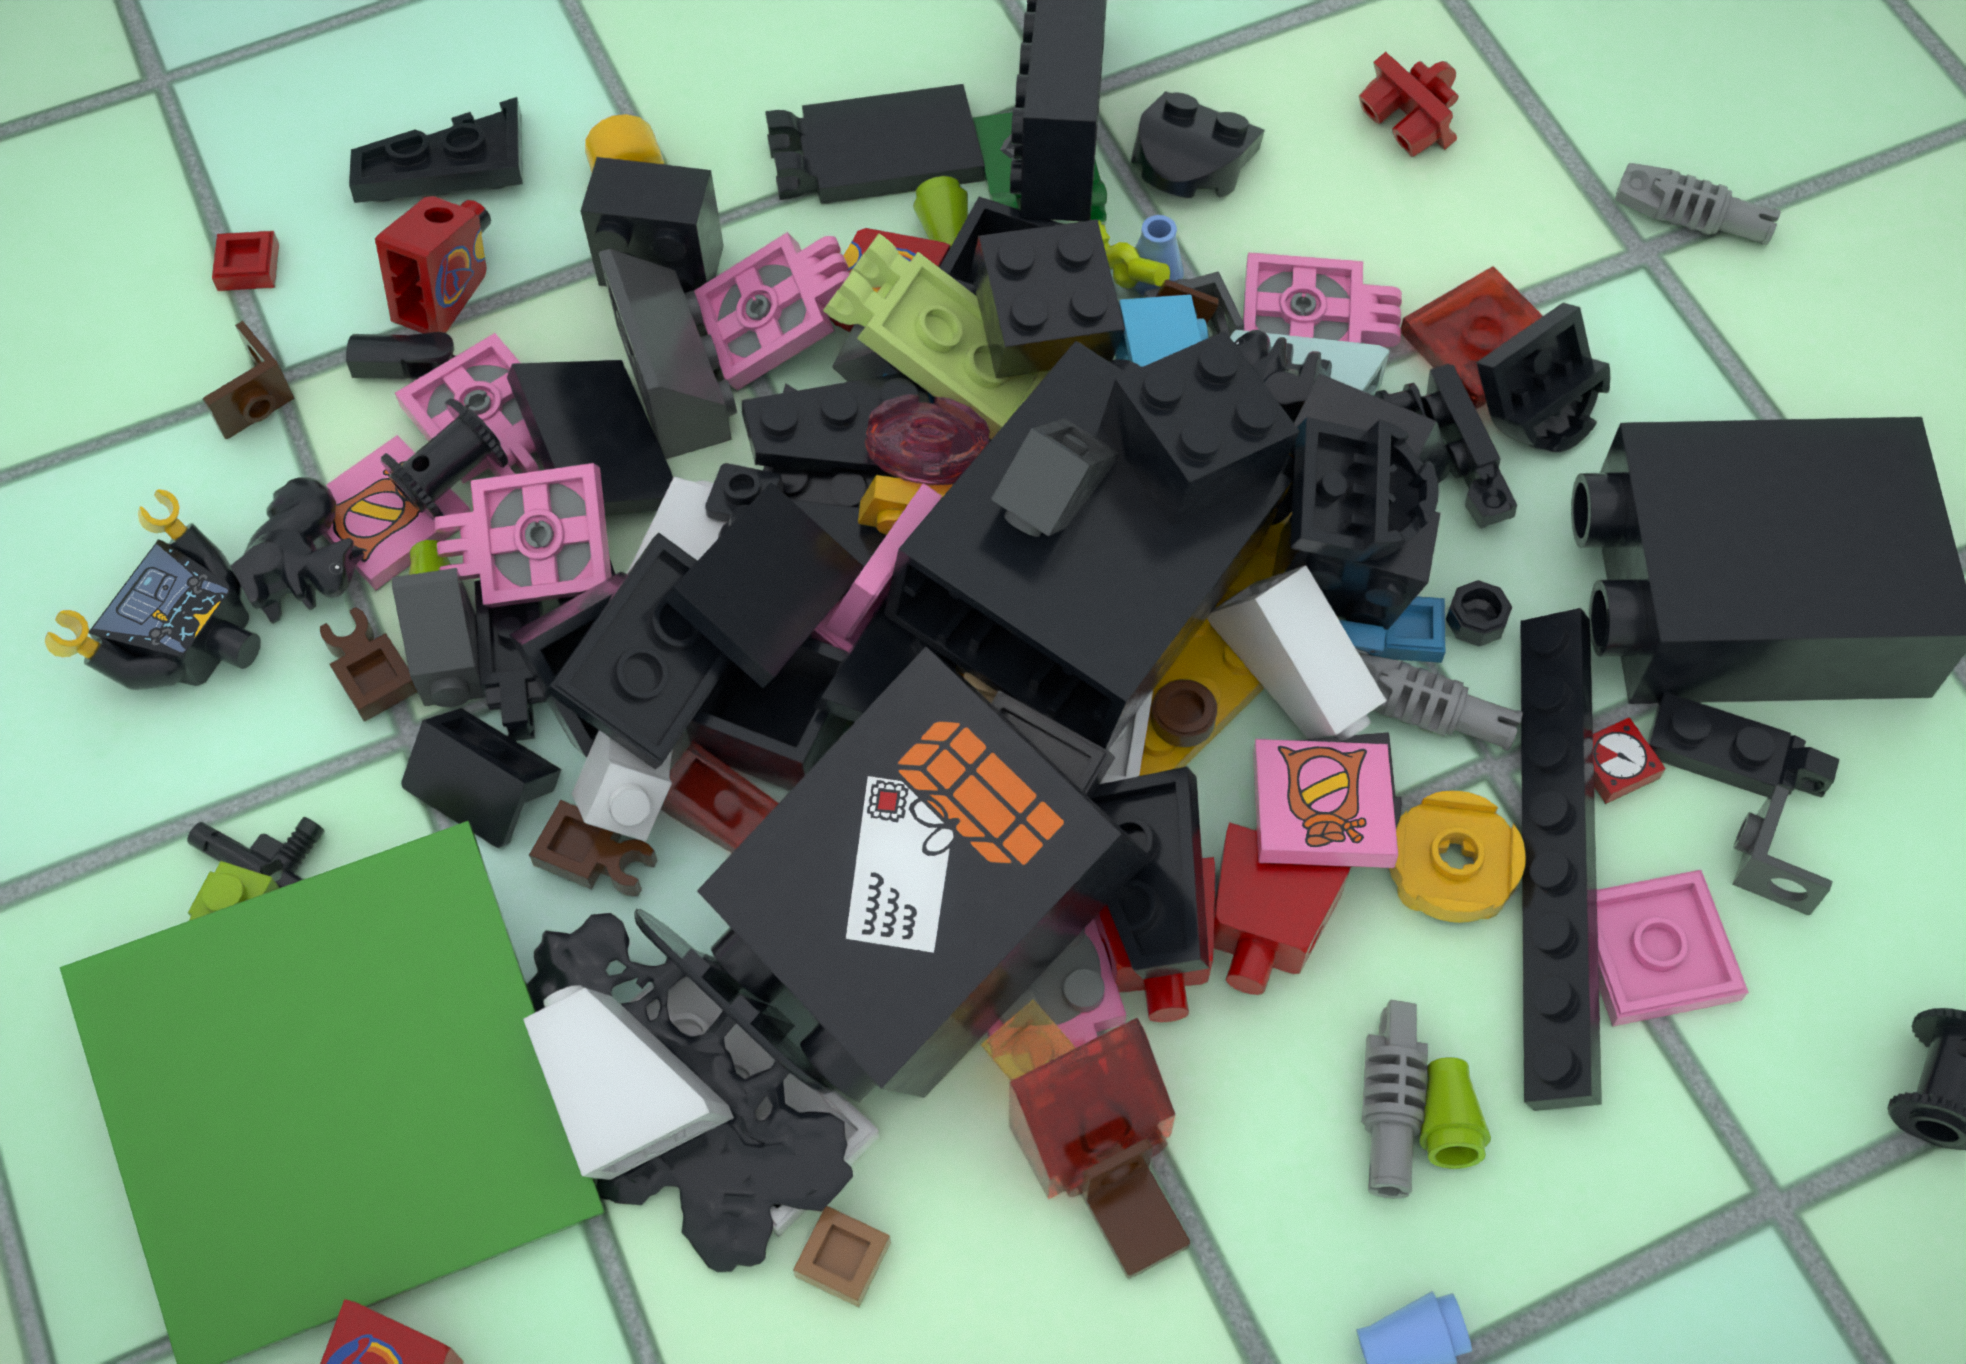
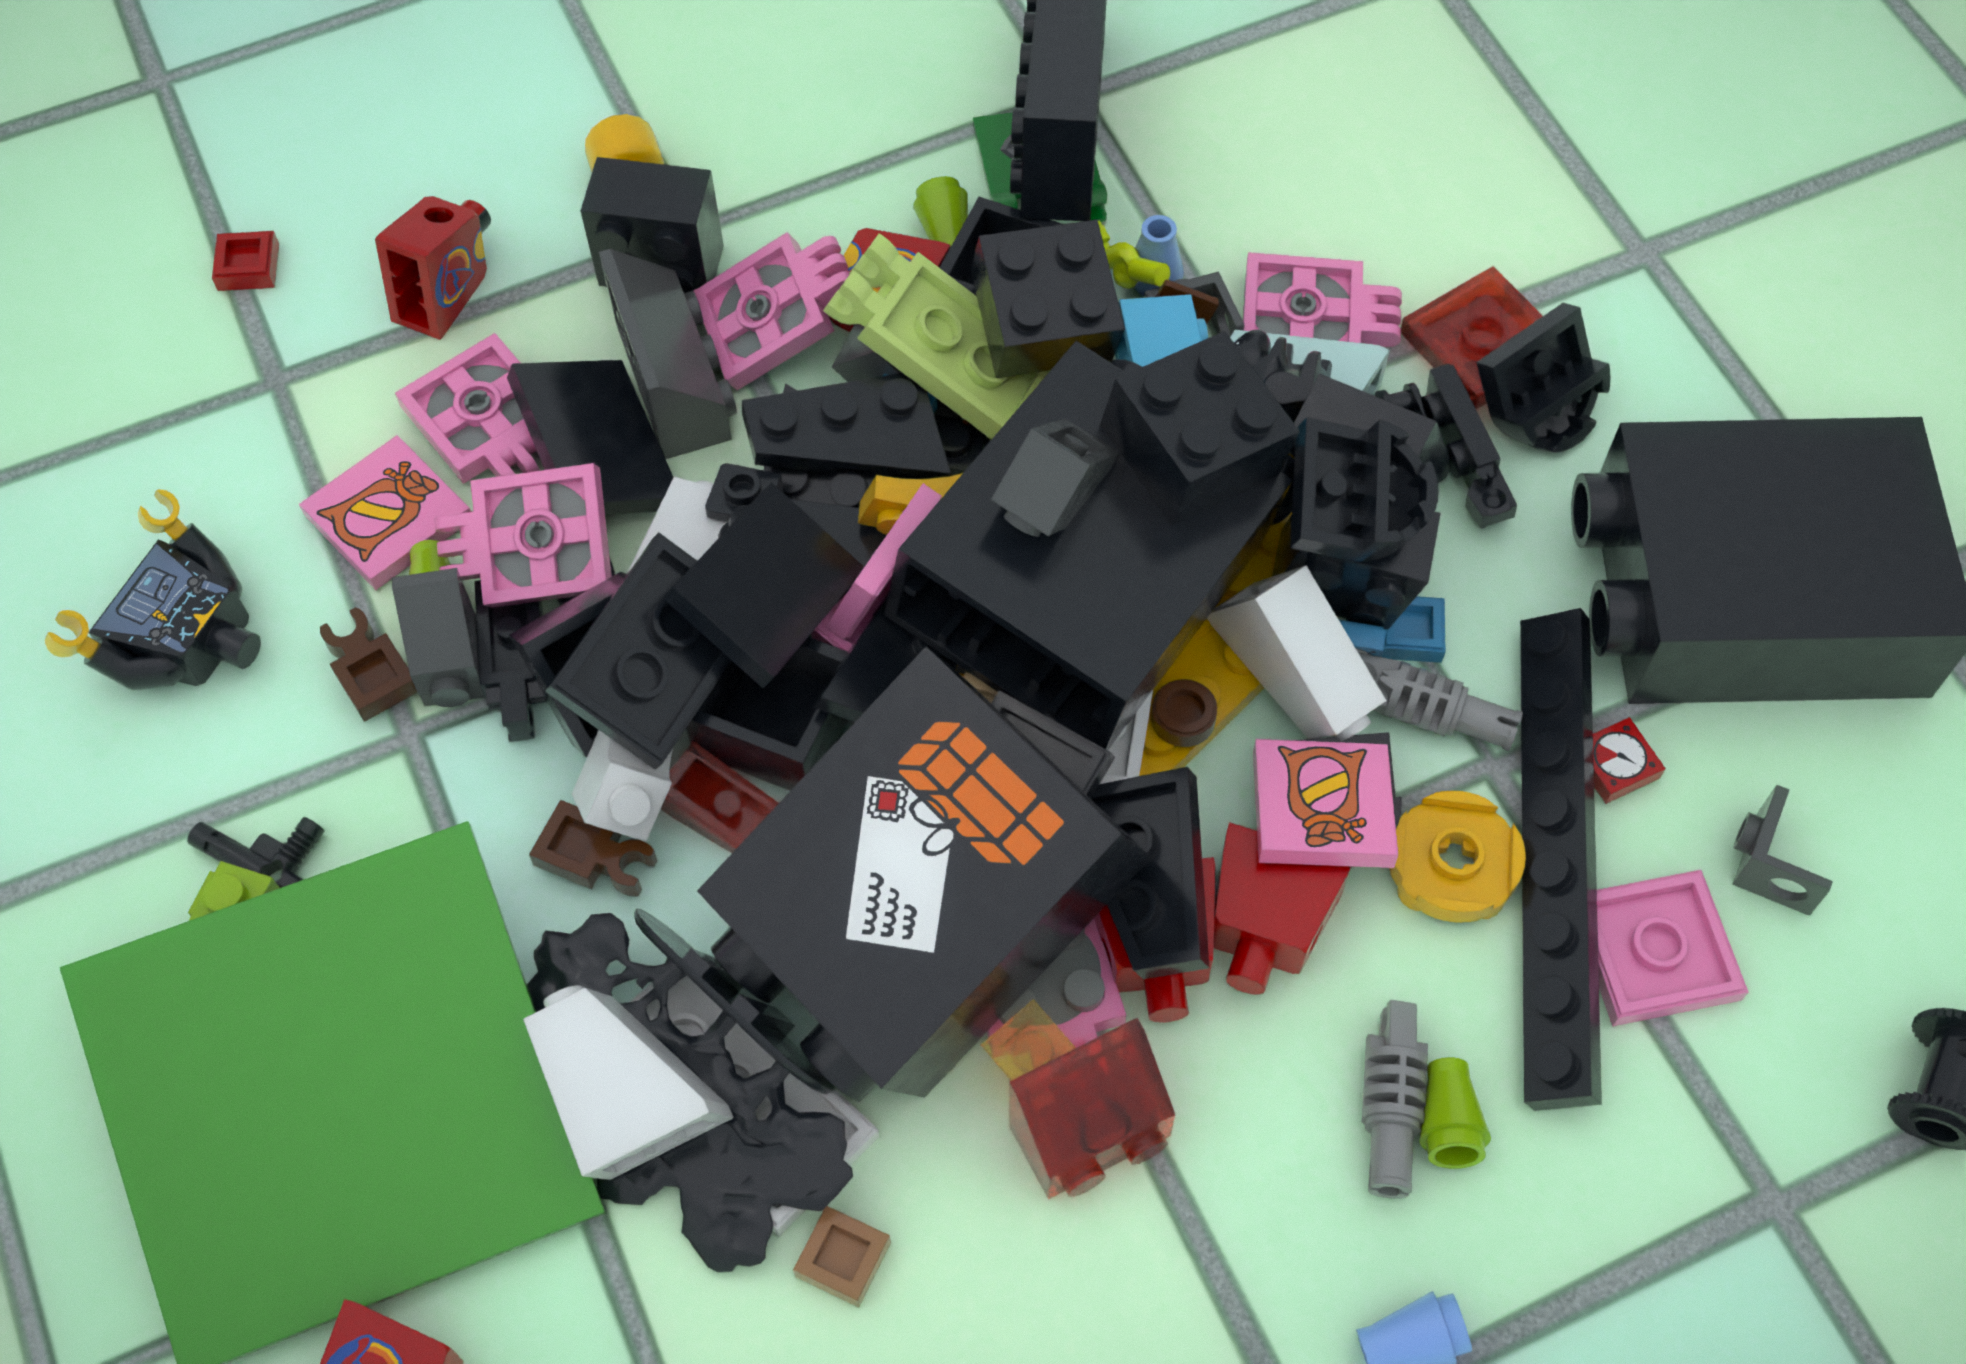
reddish brown bracket [203,320,295,439] -> none
black animal [230,477,364,624] -> none
black bar [346,332,455,380] -> none
black wing [349,97,523,203] -> none
black hose [381,398,508,520] -> none
black panel [401,708,562,848] -> none
black tile [765,84,985,204] -> none
clear pink tile [865,394,991,486] -> none
reddish brown bracket [1081,1138,1190,1279] -> none
black slope [1131,91,1265,198] -> none
red hips [1358,51,1459,157] -> none
black tile [1445,580,1512,647] -> none
light grey hinge [1615,163,1781,246] -> none
black hinge [1647,691,1840,798] -> none

